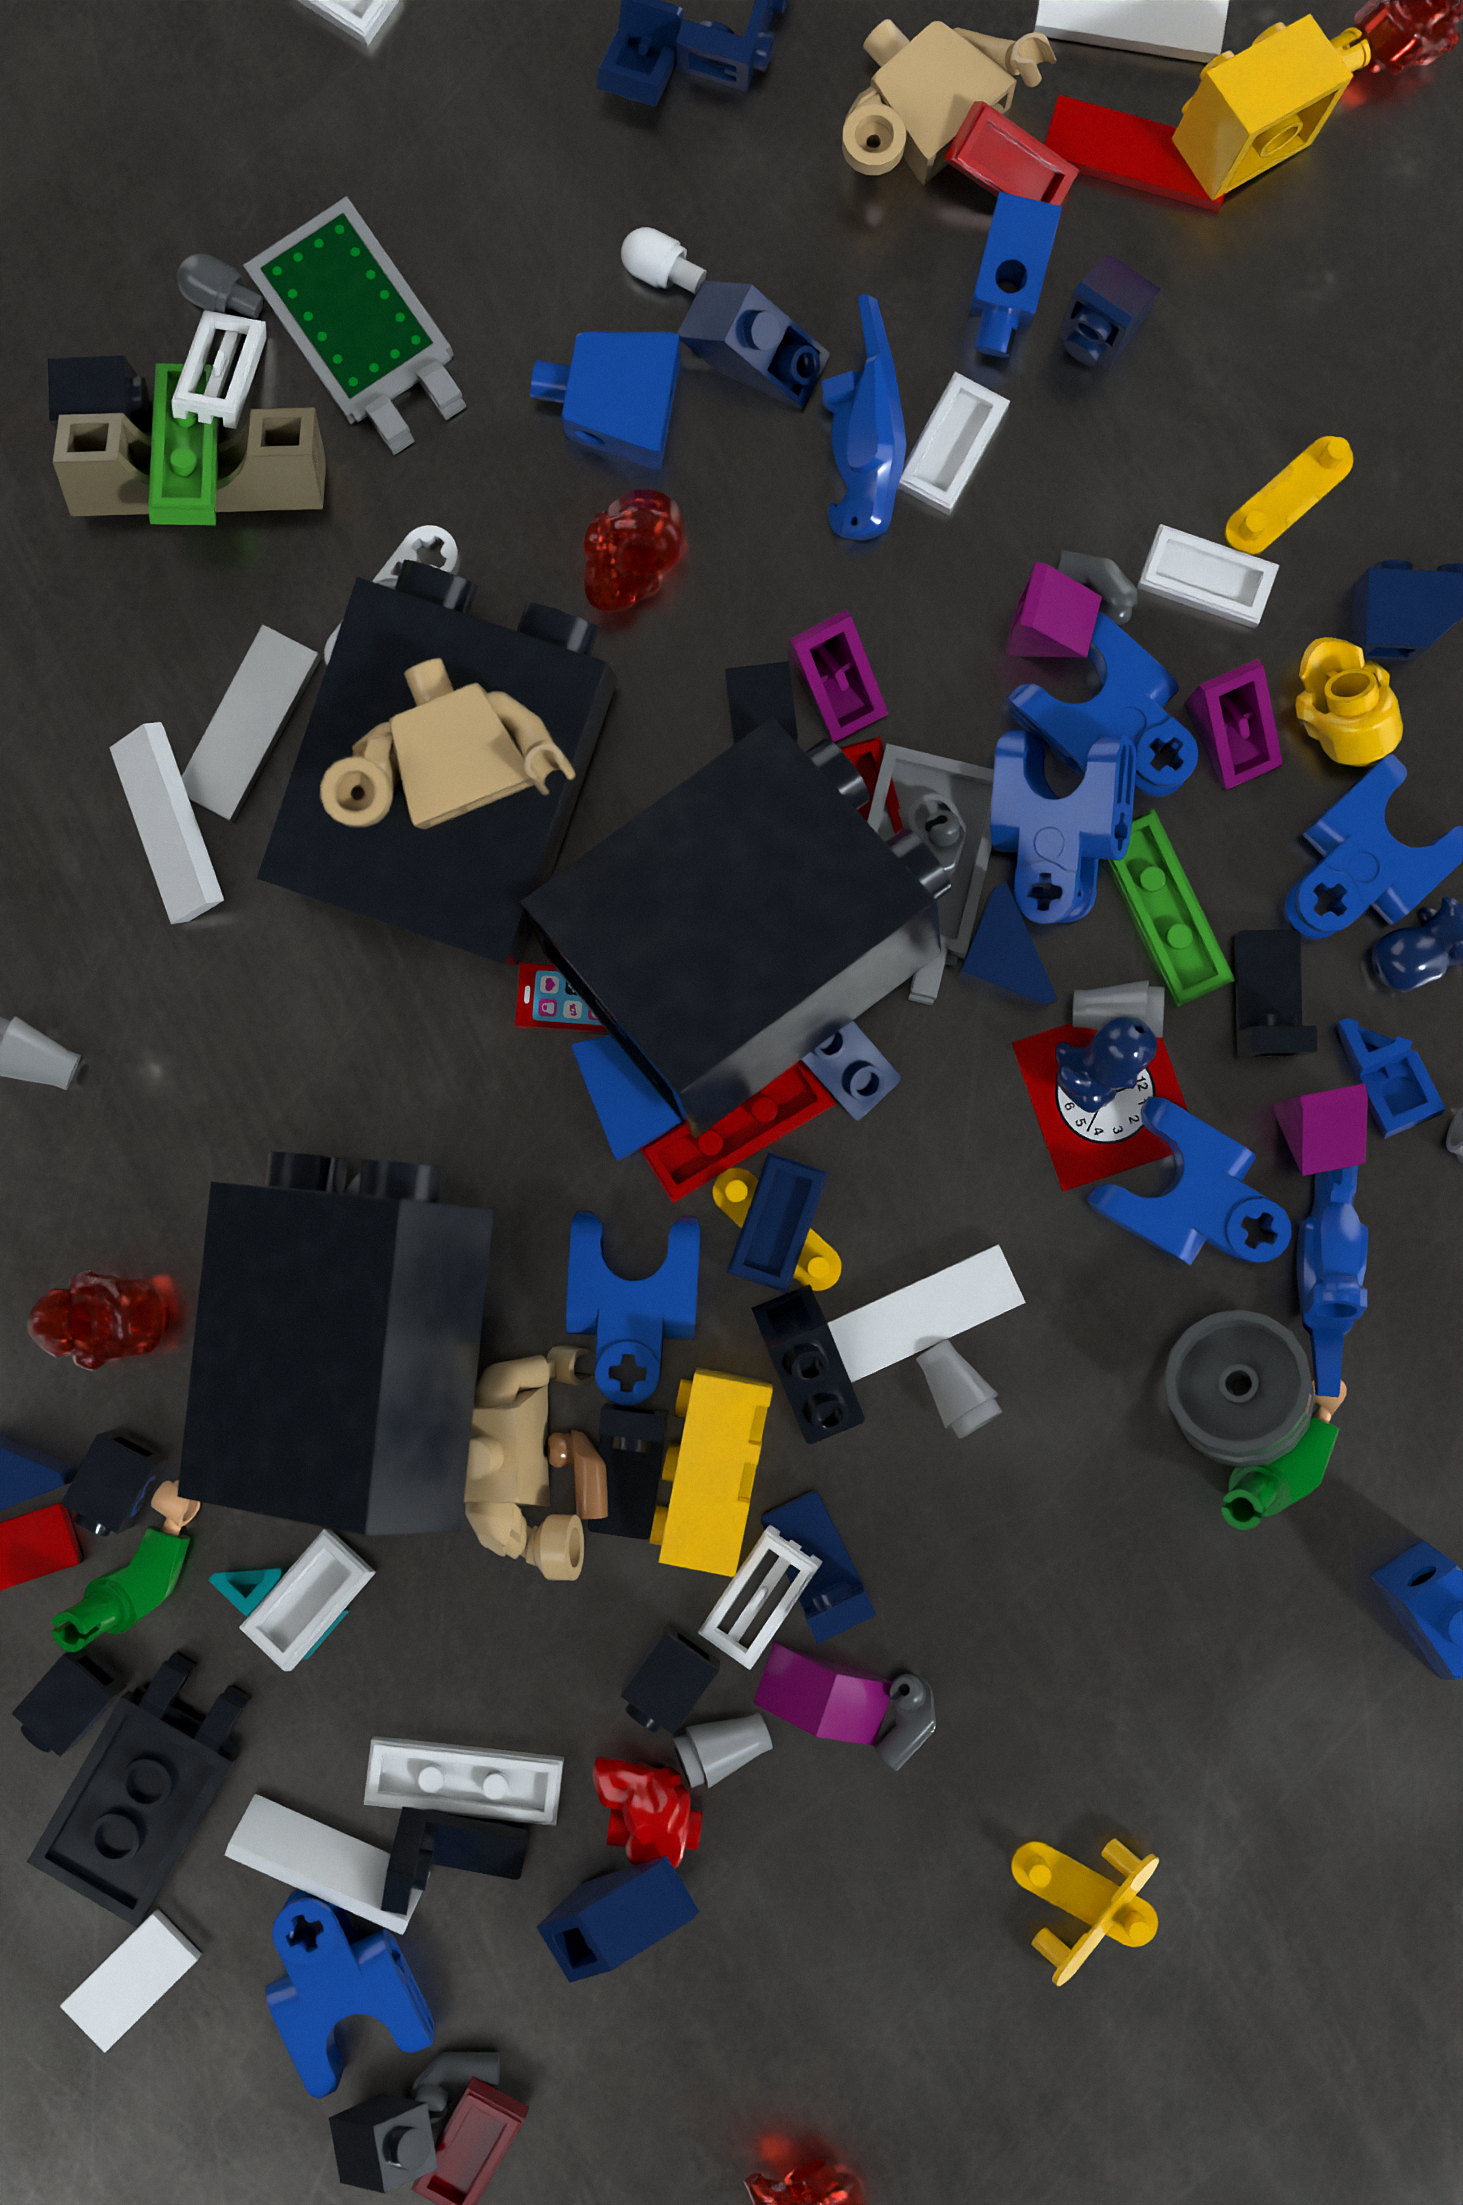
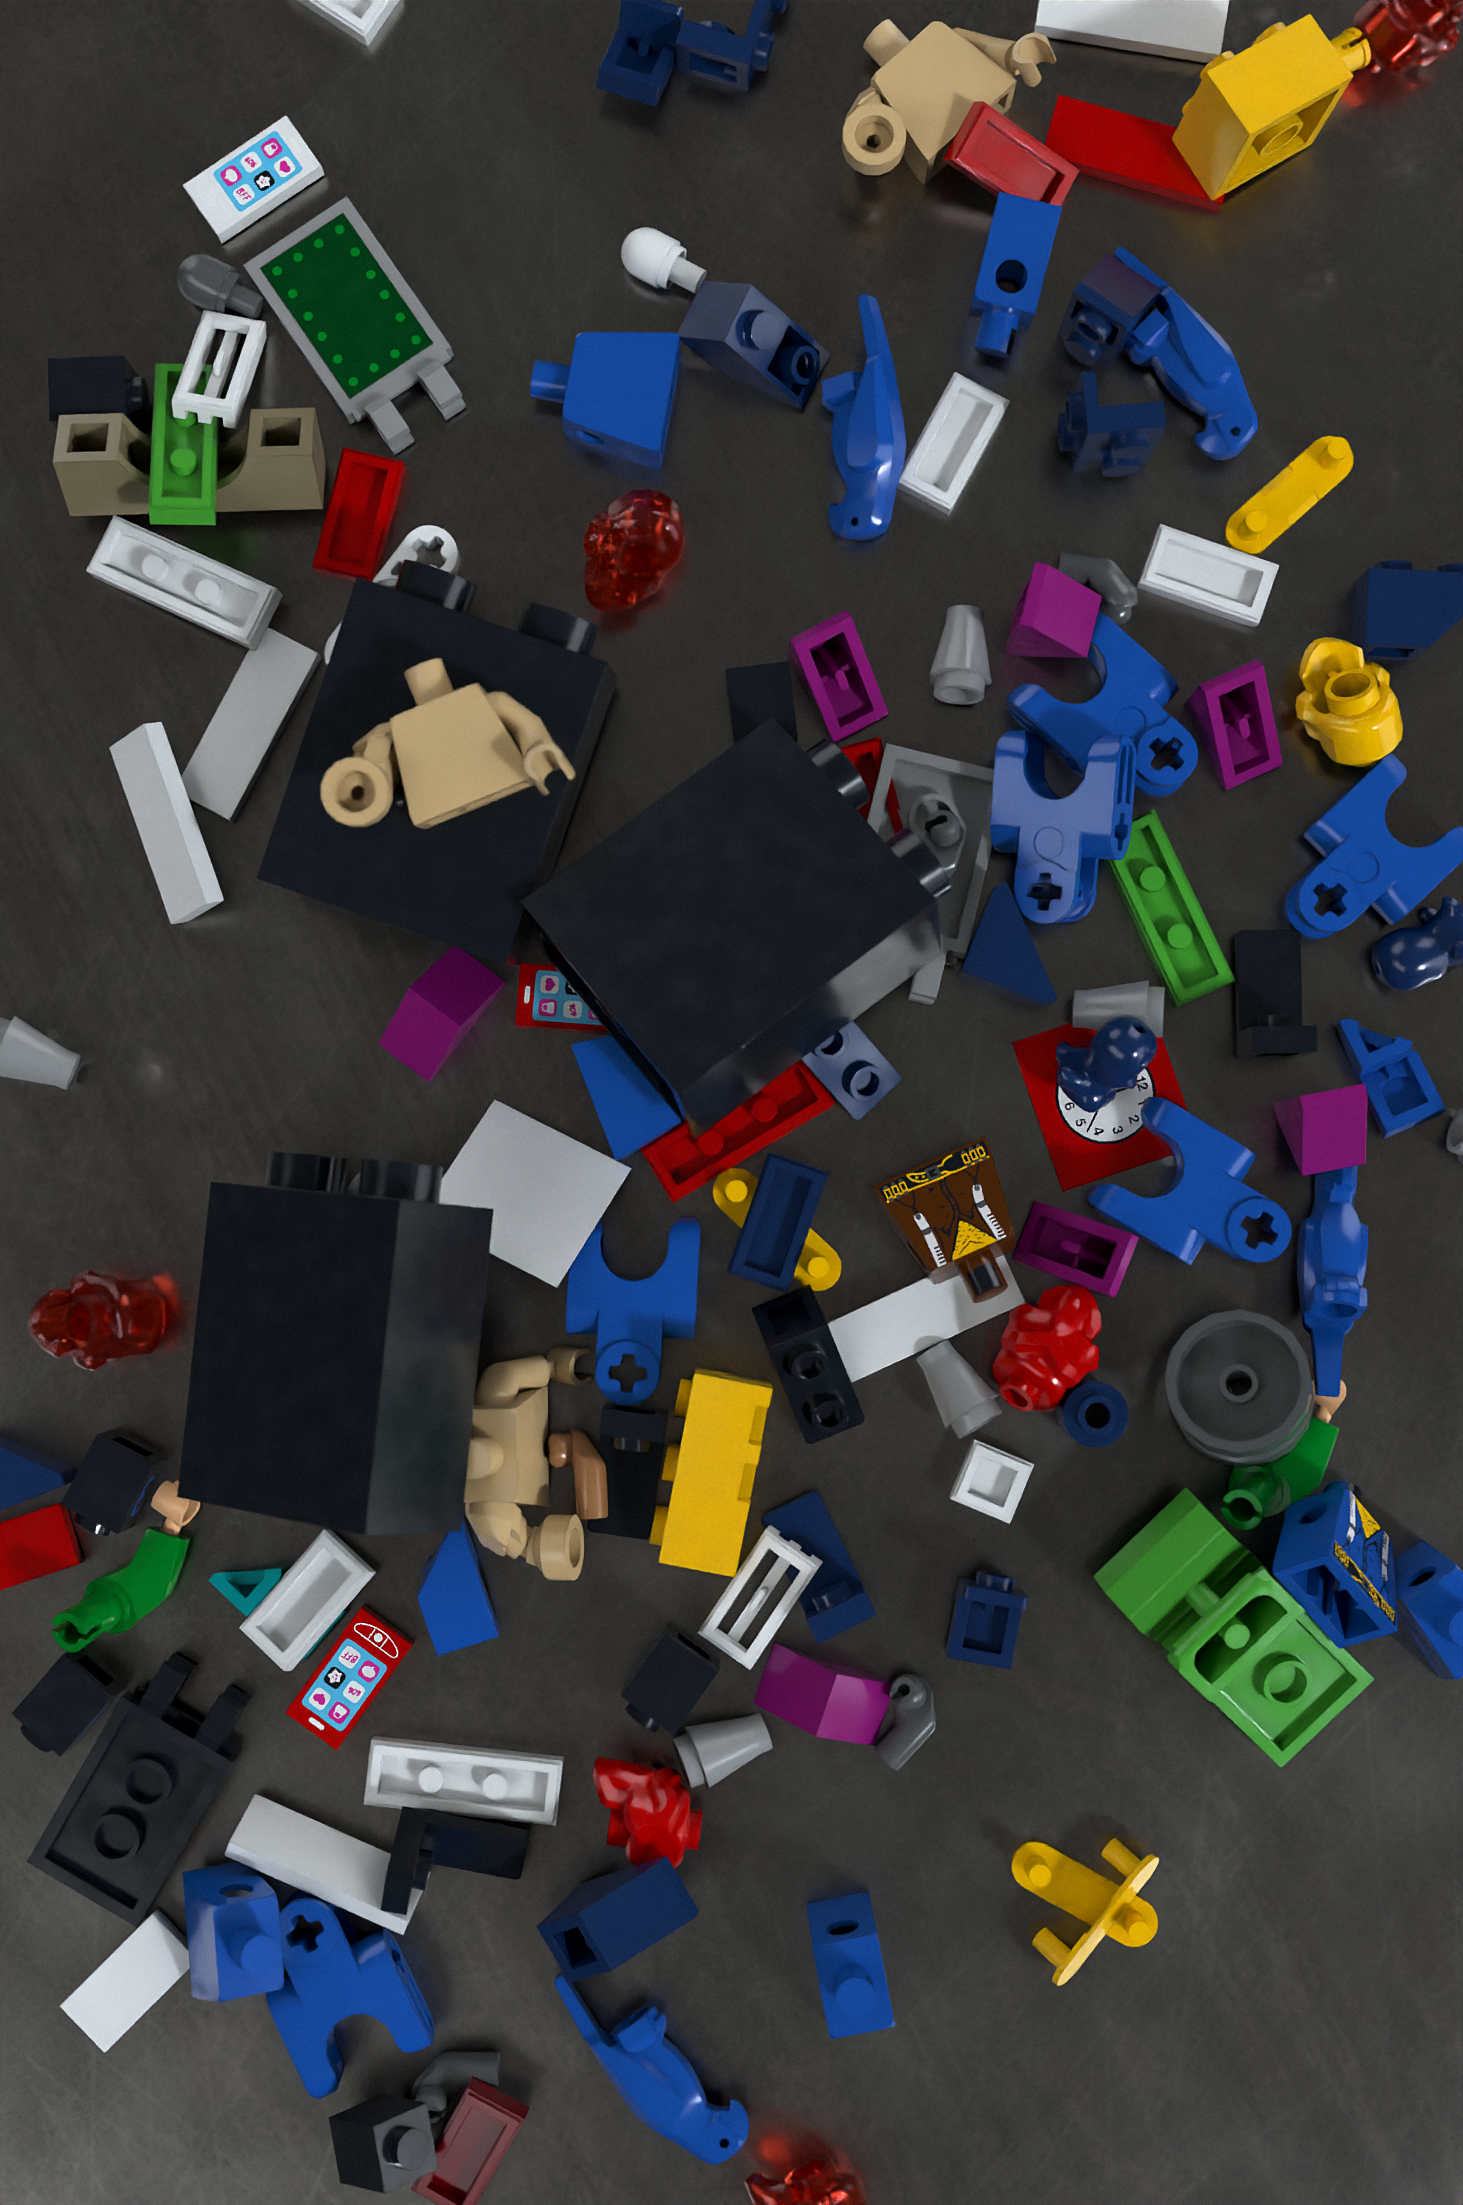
none -> white tile [86,515,283,651]
none -> blue torso [182,1861,284,2002]
none -> tile [183,116,324,243]
none -> tile [285,1604,415,1751]
none -> red tile [312,447,406,583]
none -> magenta slope [378,946,506,1083]
none -> blue slope [417,1516,499,1656]
none -> white sticker [439,1099,632,1288]
none -> blue animal [554,1972,749,2165]
none -> blue torso [806,1891,895,2039]
none -> reddish brown torso [873,1136,1016,1303]
none -> light grey cone [928,605,992,705]
none -> dark blue bracket [945,1571,1029,1670]
none -> white tile [949,1438,1034,1524]
none -> red head [992,1284,1102,1412]
none -> magenta slope [1012,1201,1139,1298]
none -> dark blue brick [1056,1379,1129,1448]
none -> dark blue bracket [1057,370,1166,477]
none -> bright green piece [1093,1487,1375,1768]
none -> blue animal [1114,247,1258,460]
none -> blue torso [1272,1481,1398,1649]

